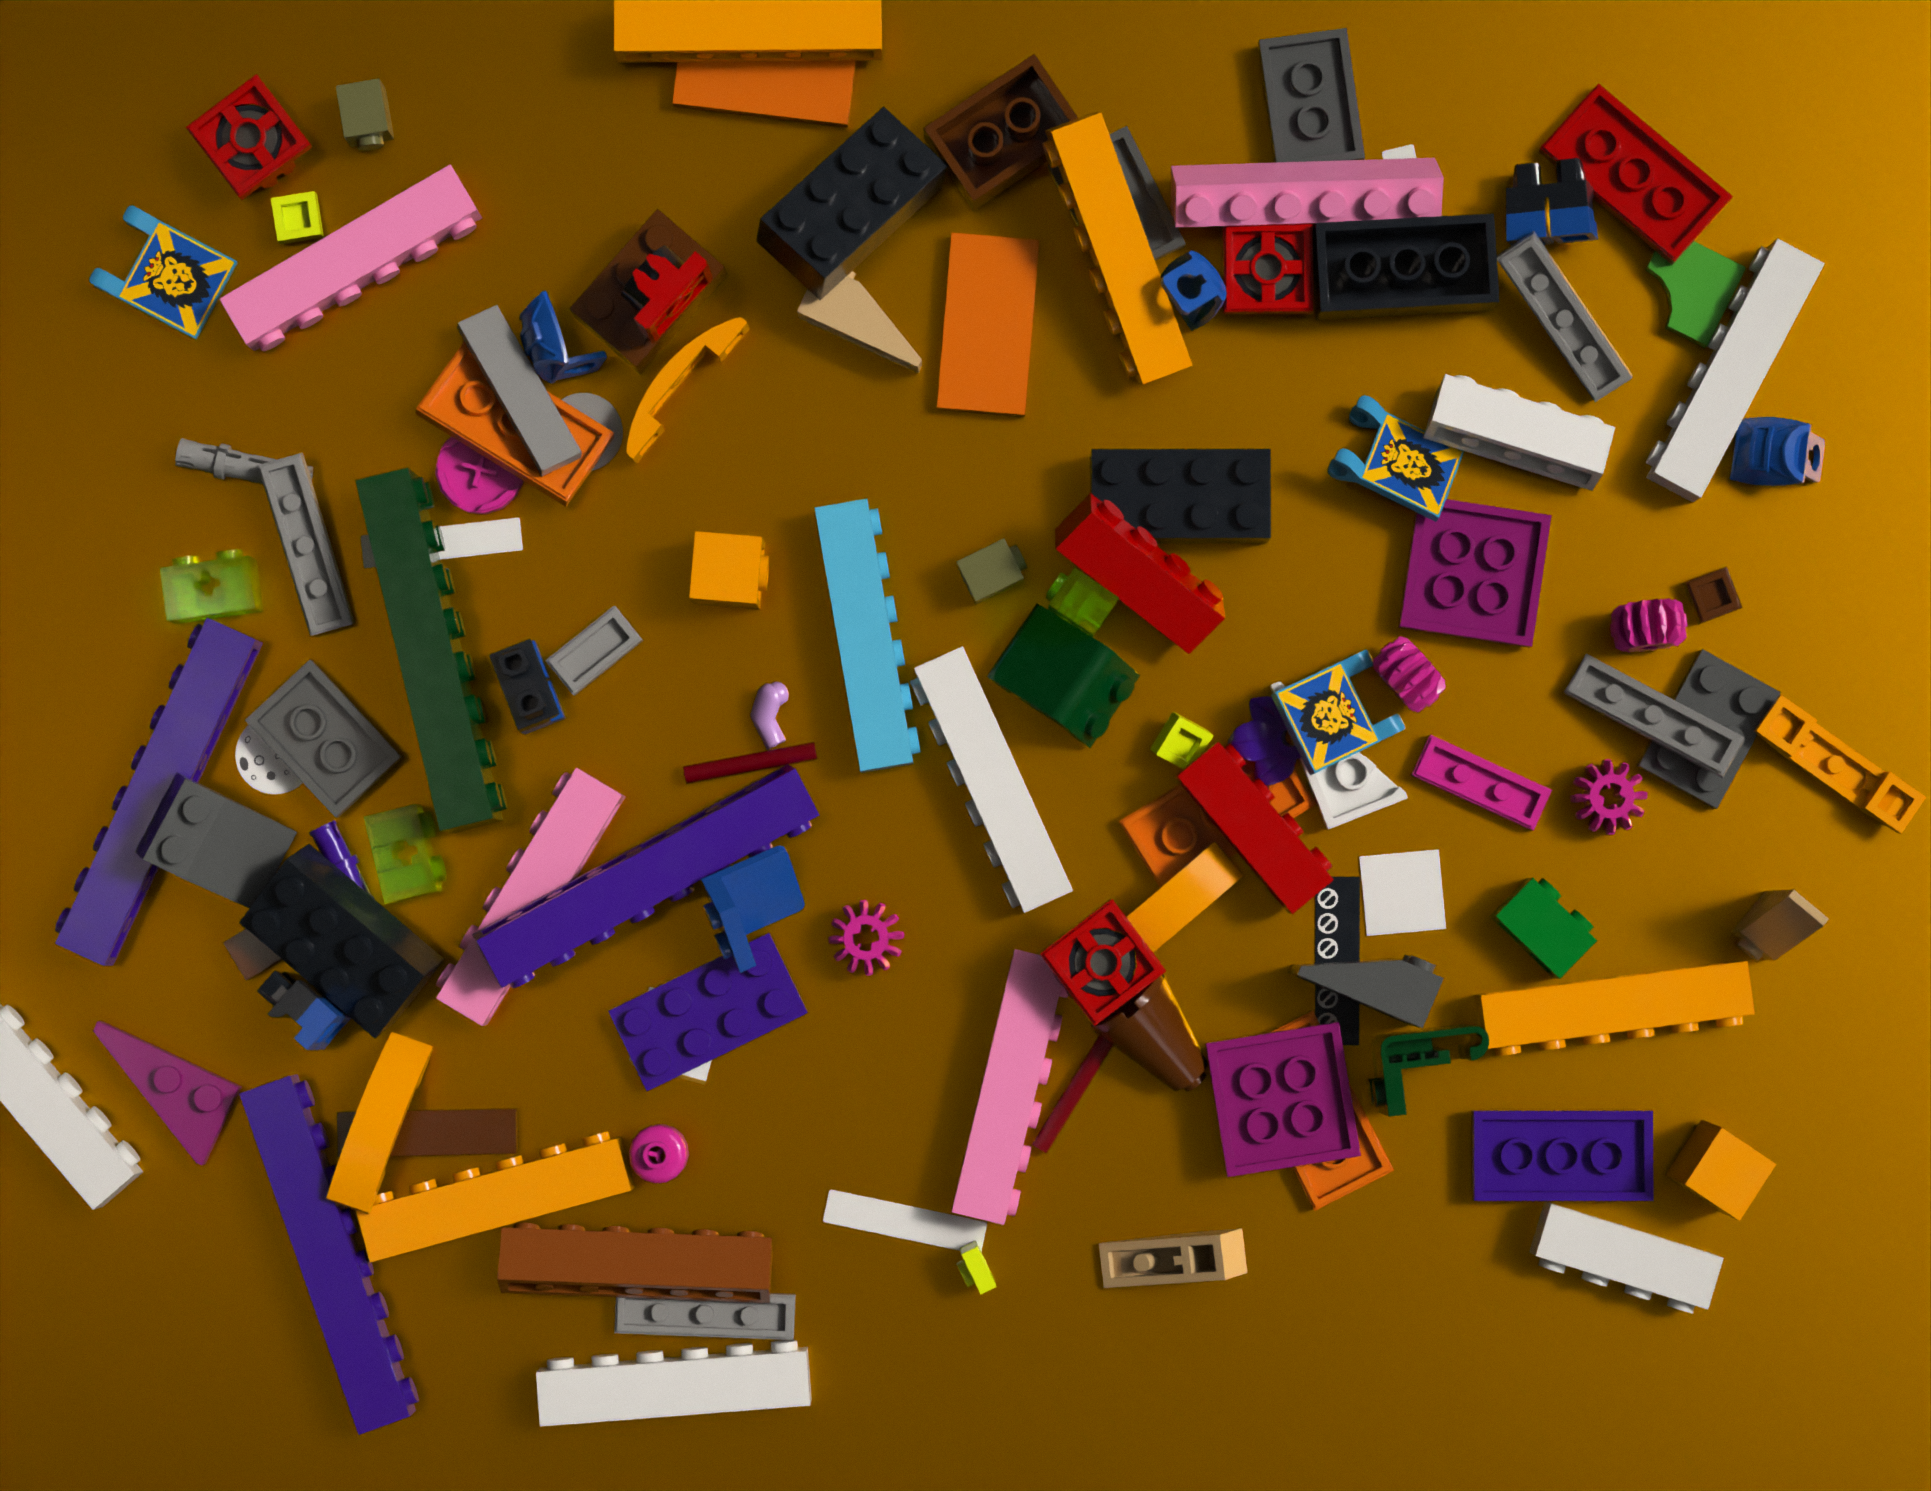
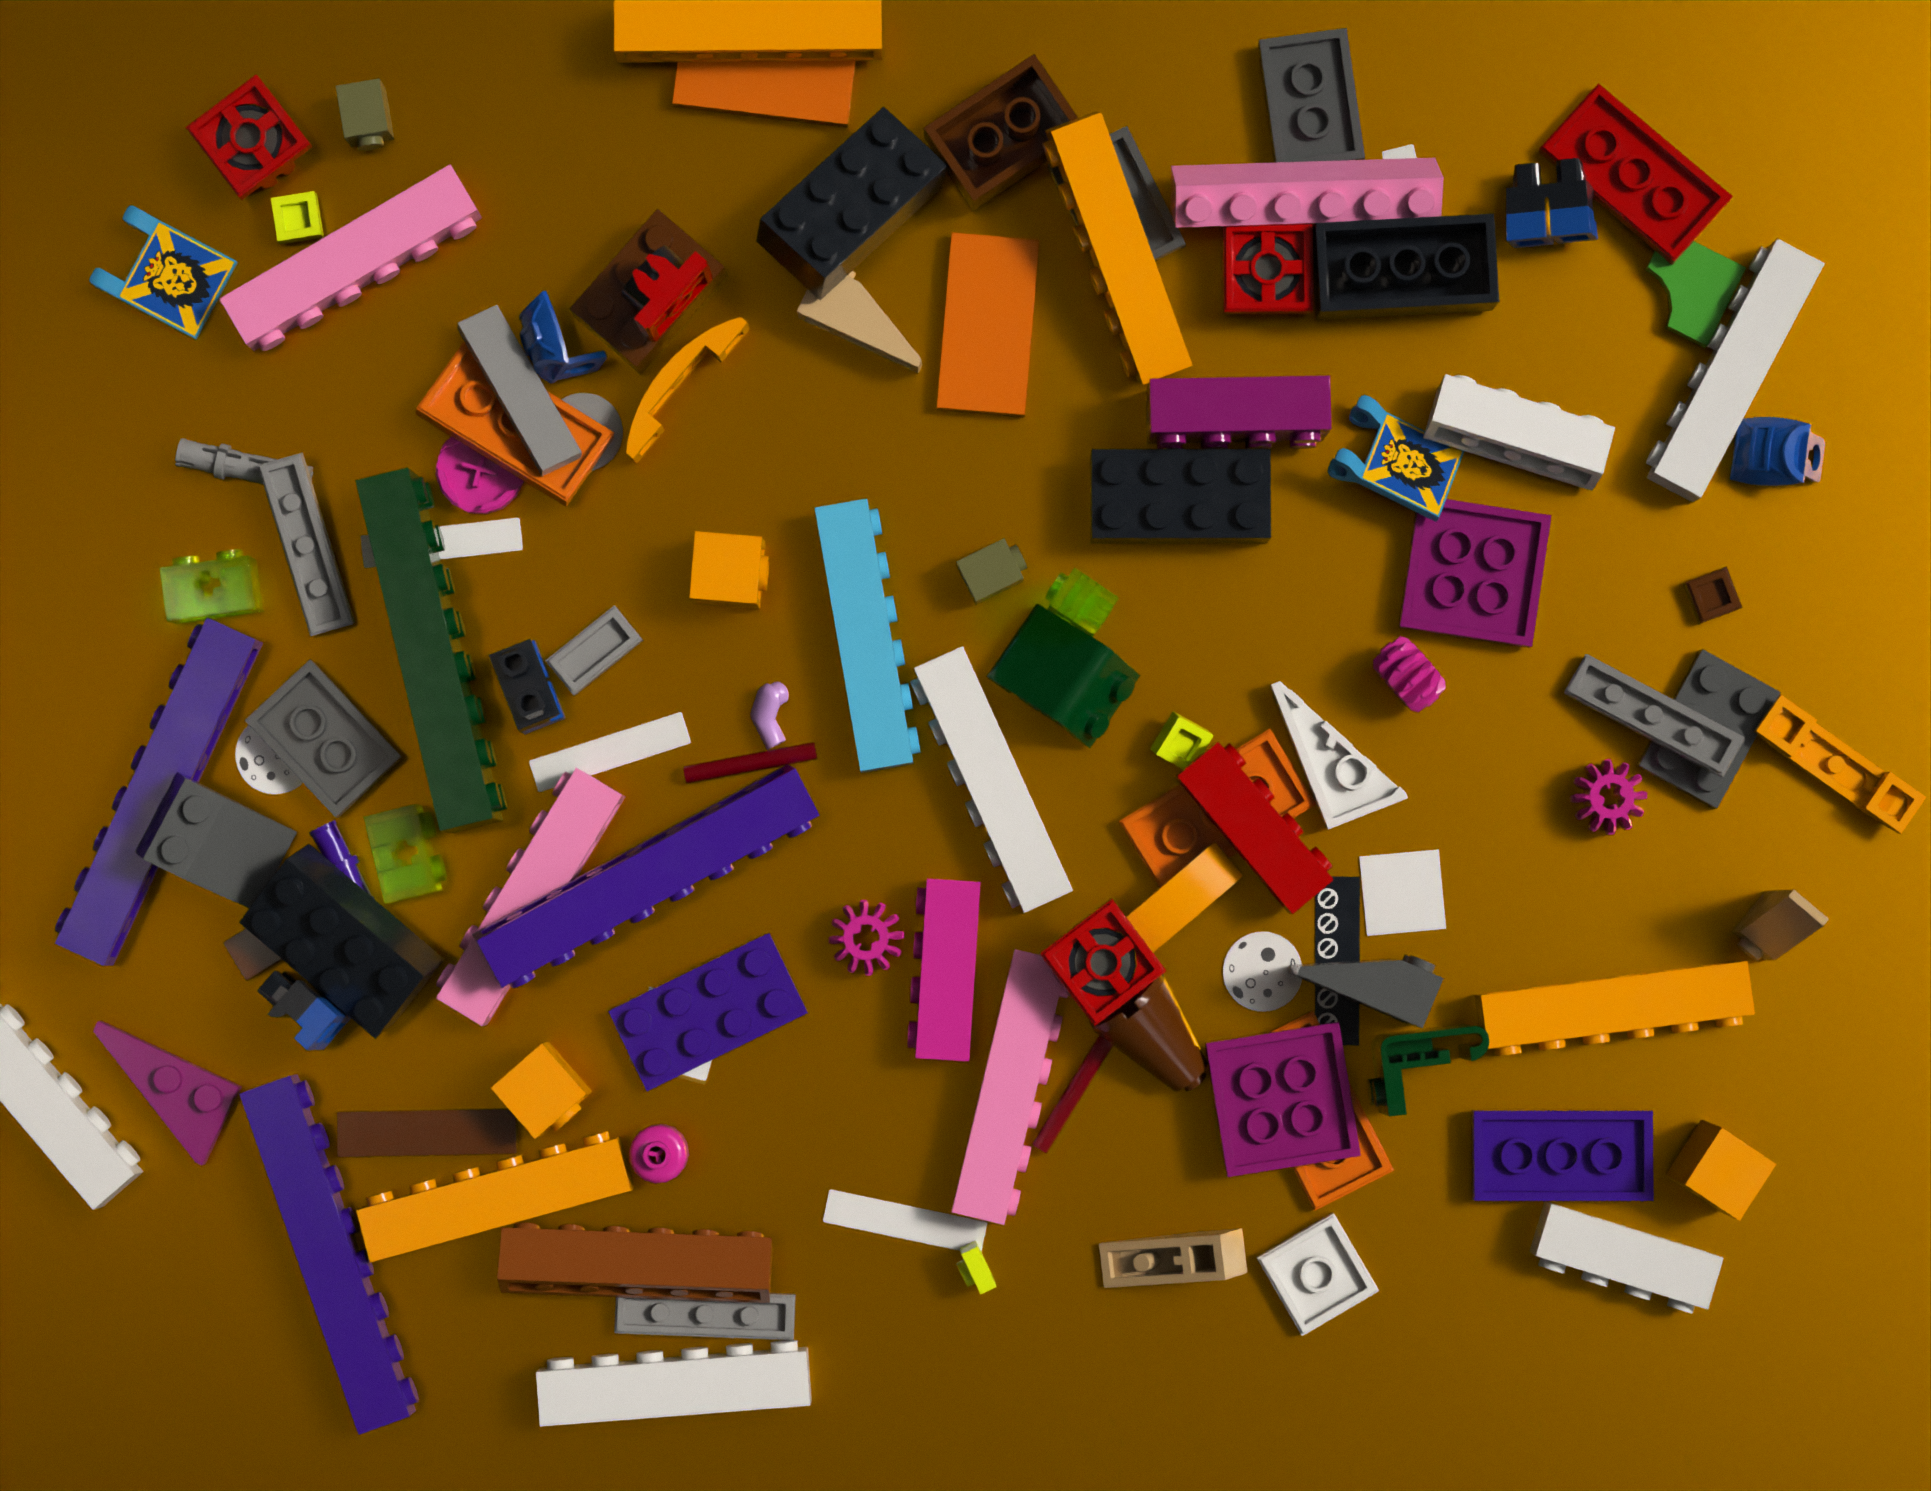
light orange slope [326,1032,434,1214] -> none
blue bracket [701,846,805,973] -> none
red brick [1055,493,1225,654] -> none
blue piece [1160,250,1227,331] -> none
dark purple plate [1227,696,1301,786] -> none
flag [1271,650,1406,775] -> none
dark pink tile [1410,734,1552,831] -> none
green brick [1489,878,1597,979] -> none
light grey tile [1497,231,1633,402] -> none
dark pink gear [1610,598,1688,653] -> none
none -> light orange head [491,1041,592,1139]
none -> white sticker [529,712,691,792]
none -> dark pink brick [907,879,981,1061]
none -> magenta brick [1146,375,1332,449]
none -> white sticker [1223,931,1302,1012]
none -> white tile [1256,1212,1379,1336]

